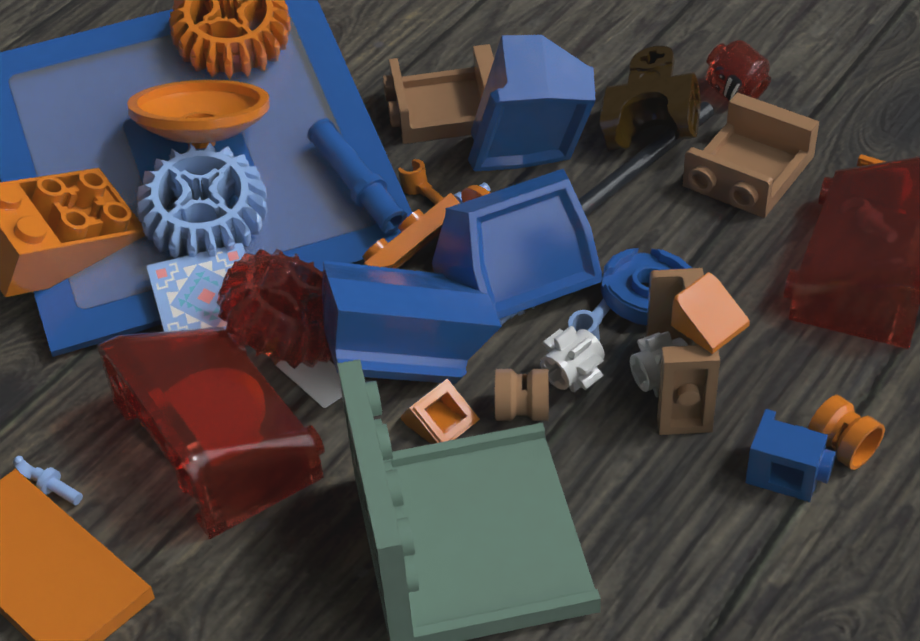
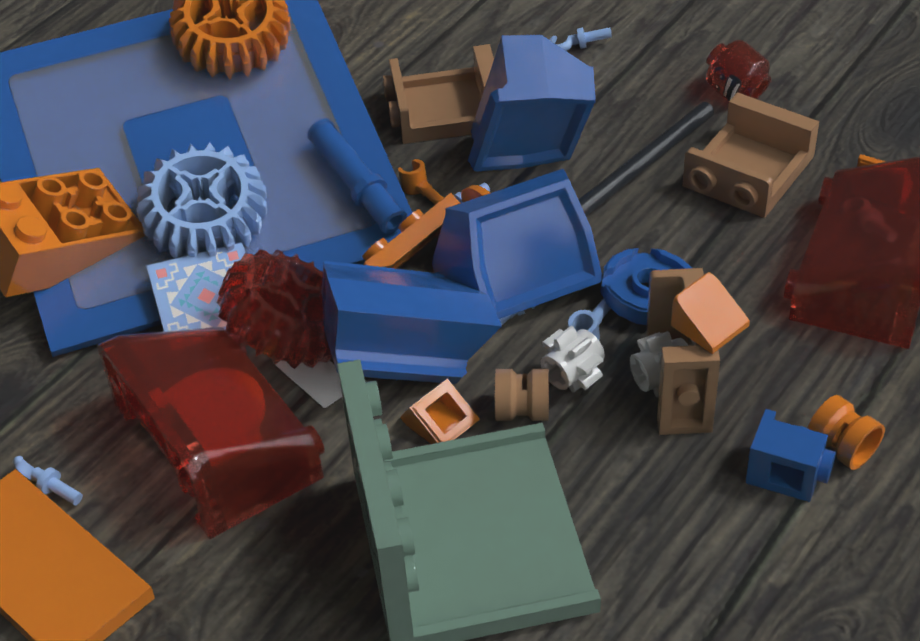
orange dish [127,80,270,149] -> none
dark brown piece [600,45,701,151] -> none
none -> light blue hand [549,27,612,51]

